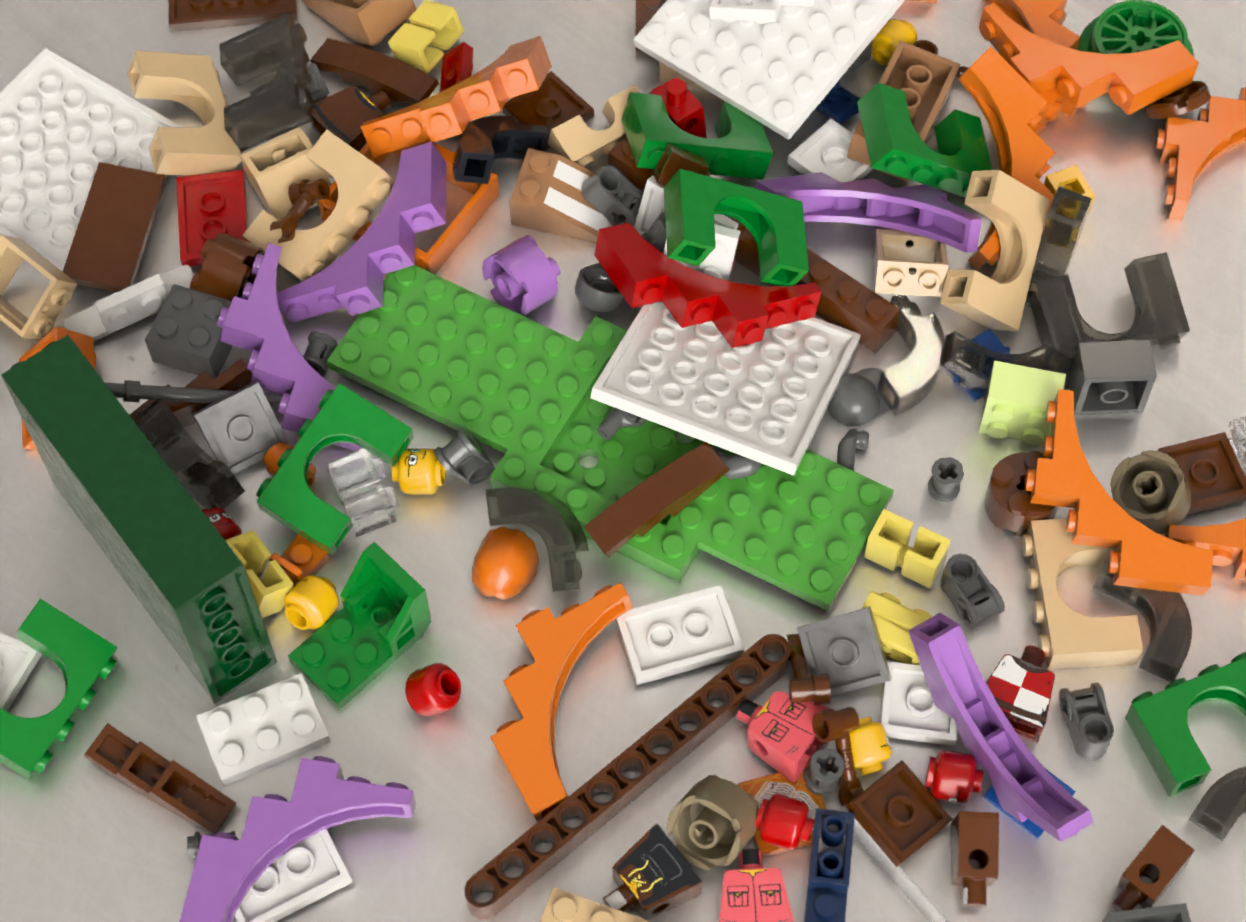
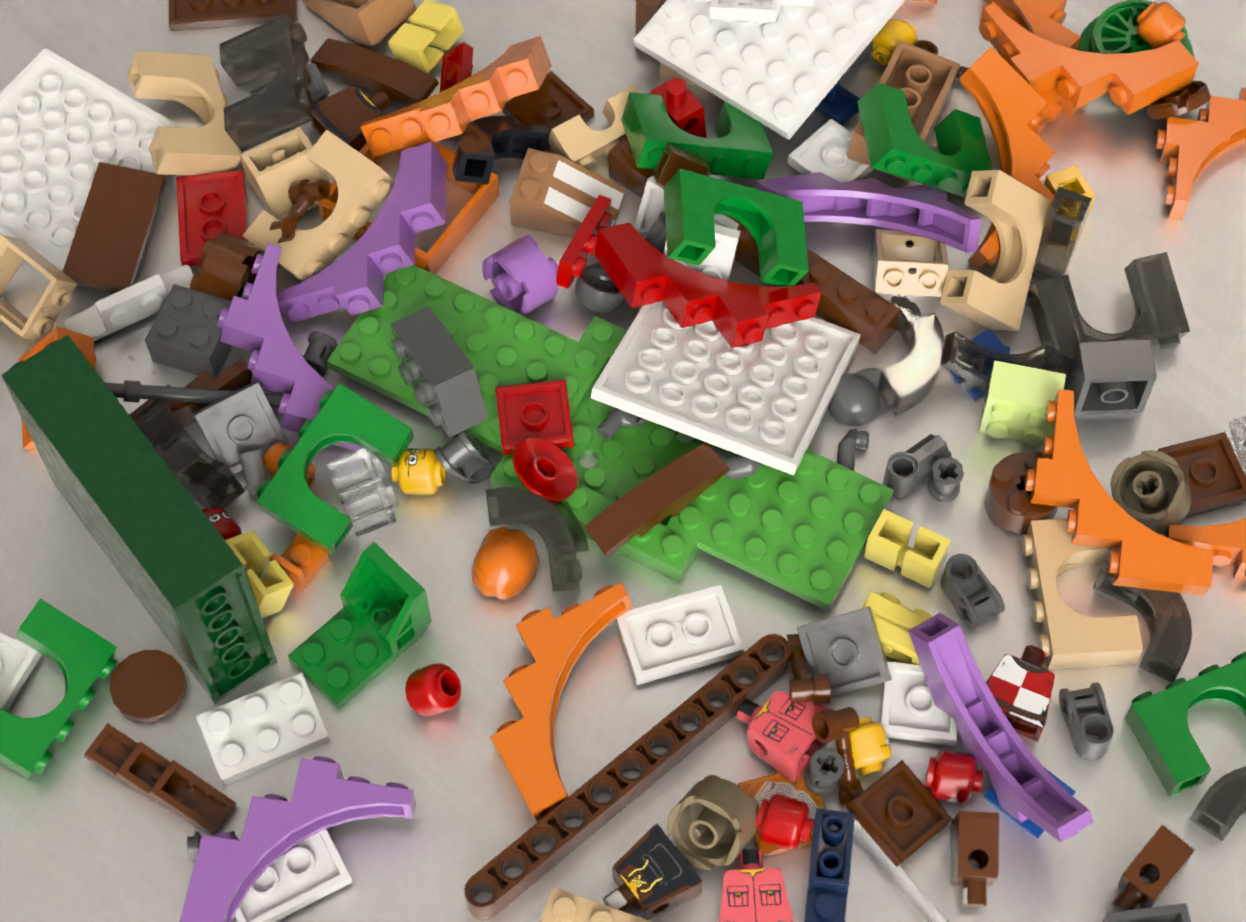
yellow head [284,575,339,630] -> none
dark grey piece [582,165,643,226] -> none
none -> reddish brown tile [110,650,187,723]
none -> light grey pin [239,449,267,496]
none -> dark grey brick [390,307,488,438]
none -> red tile [495,379,574,455]
none -> red dish [513,438,578,501]
none -> red plate [556,195,613,289]
none -> dark grey piece [883,434,952,498]
none -> orange head [1136,1,1186,49]

